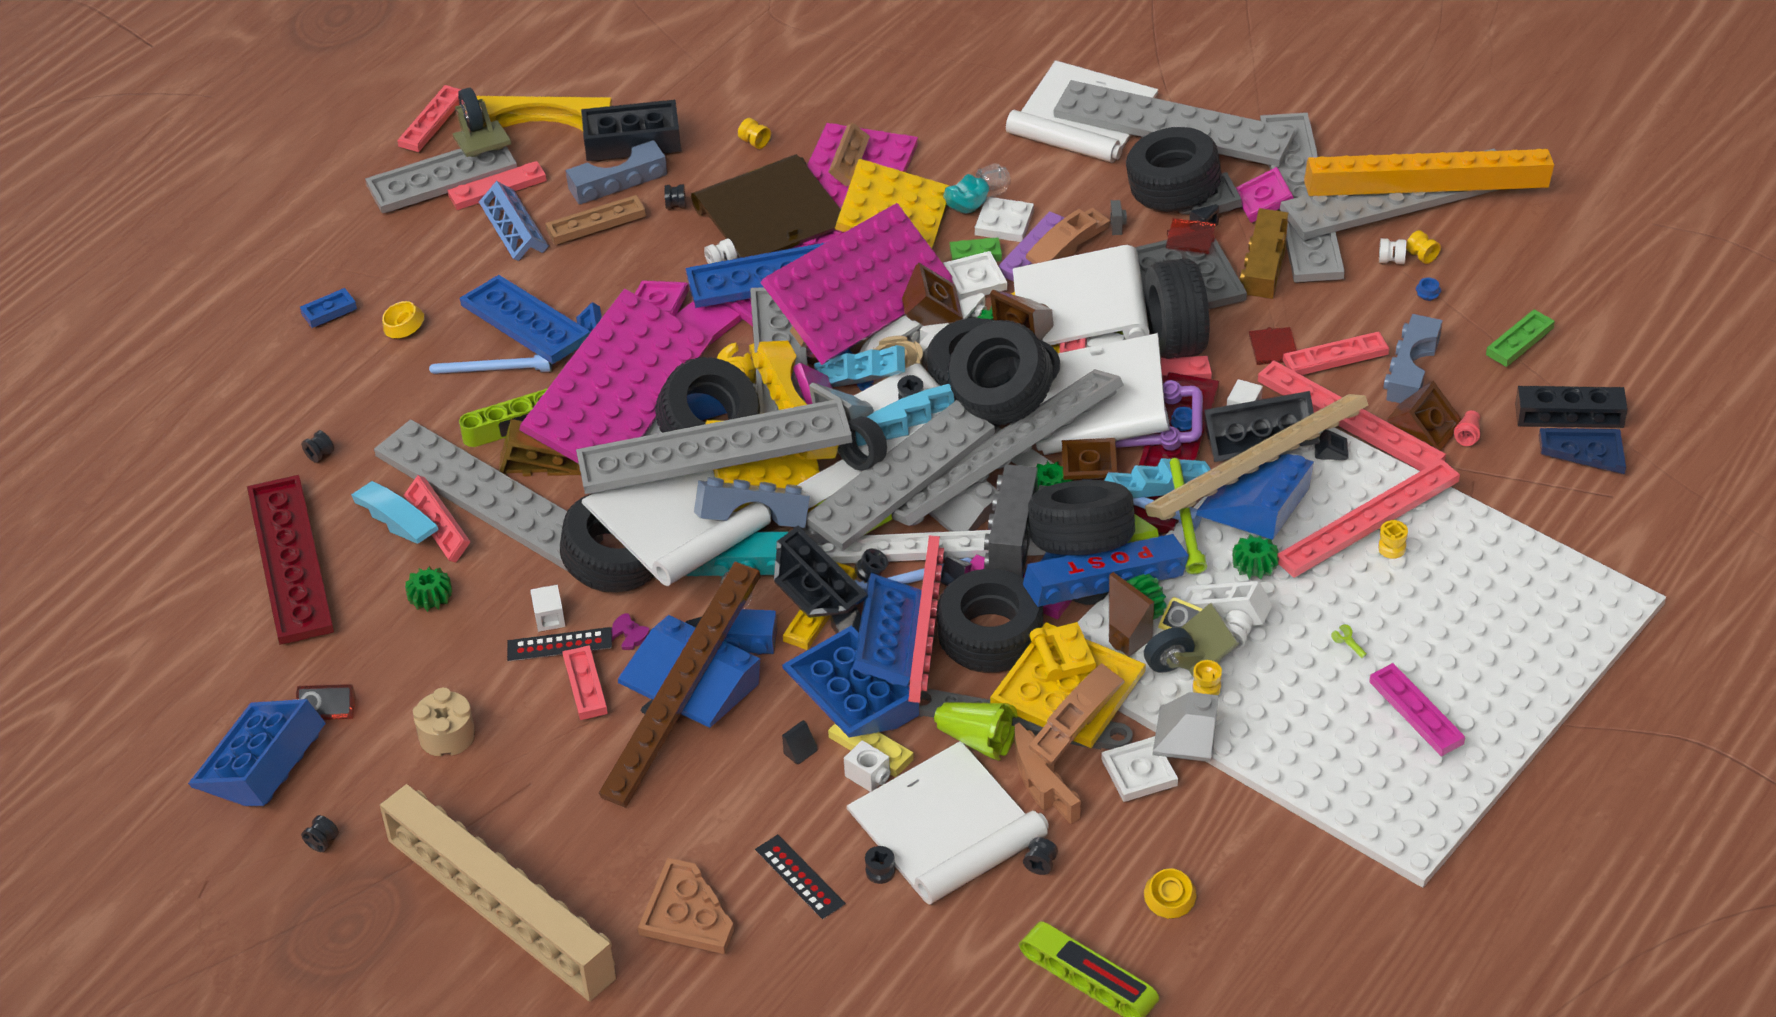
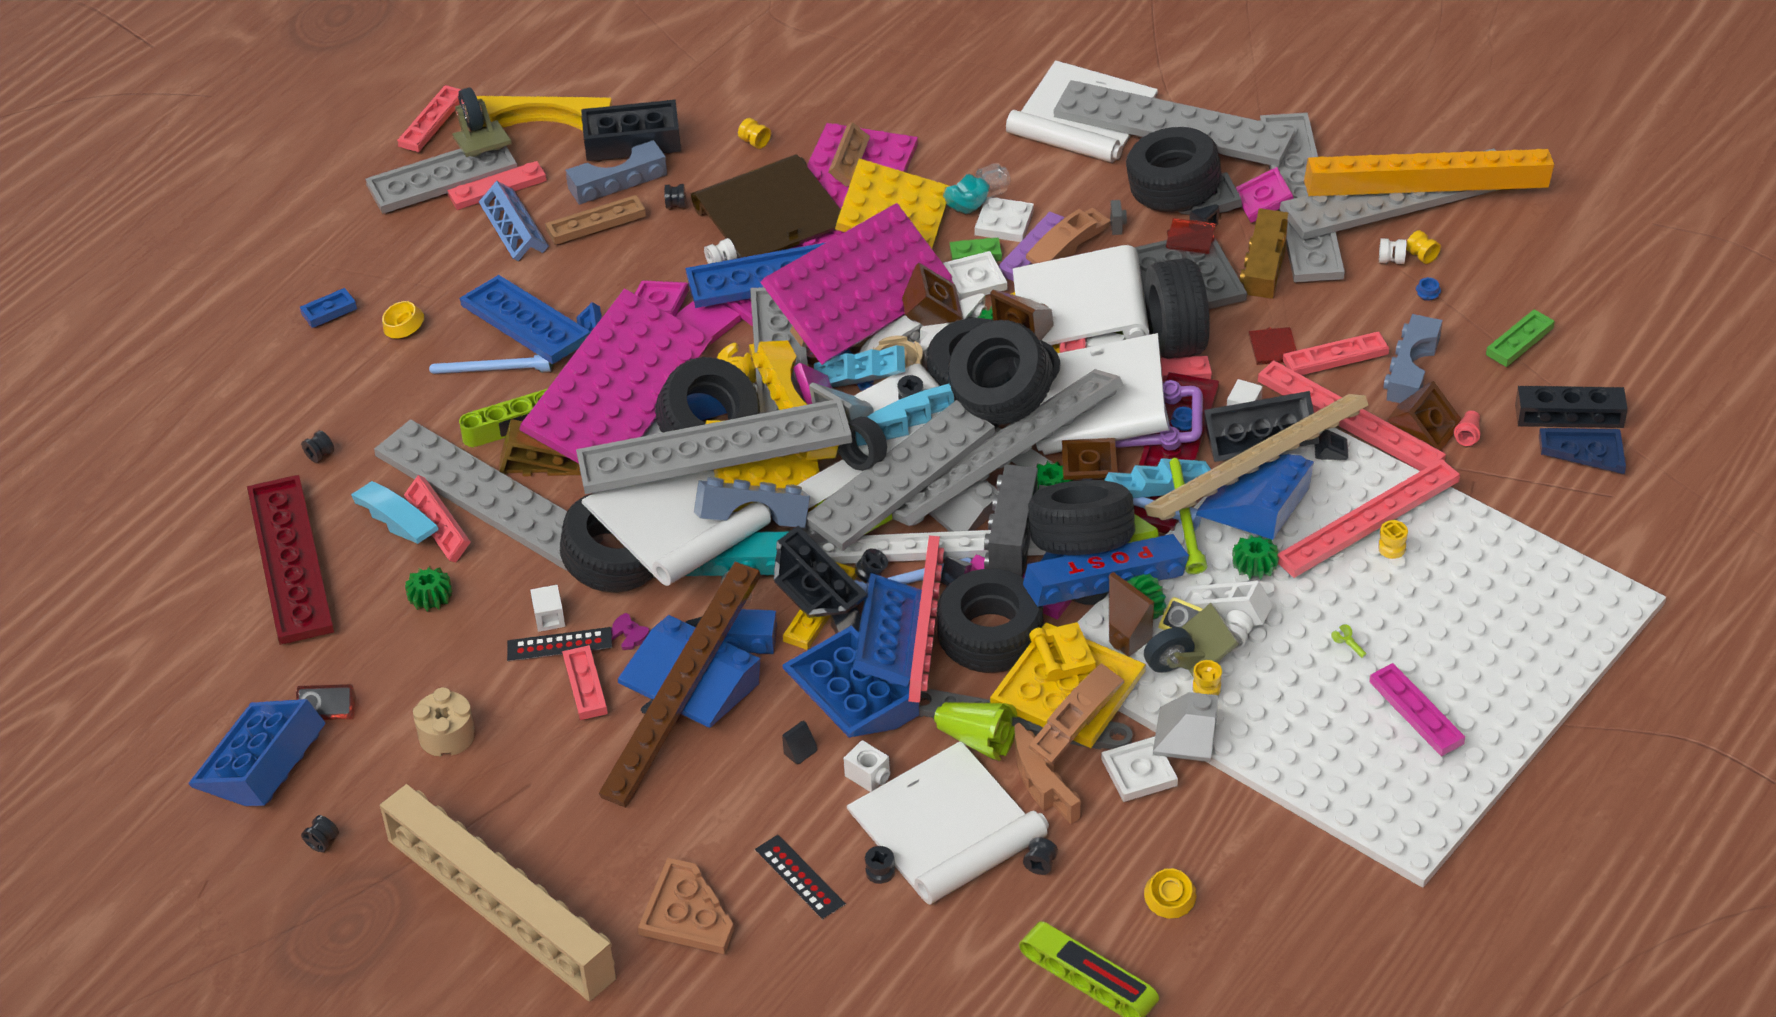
light yellow plate [828,724,914,778] -> none

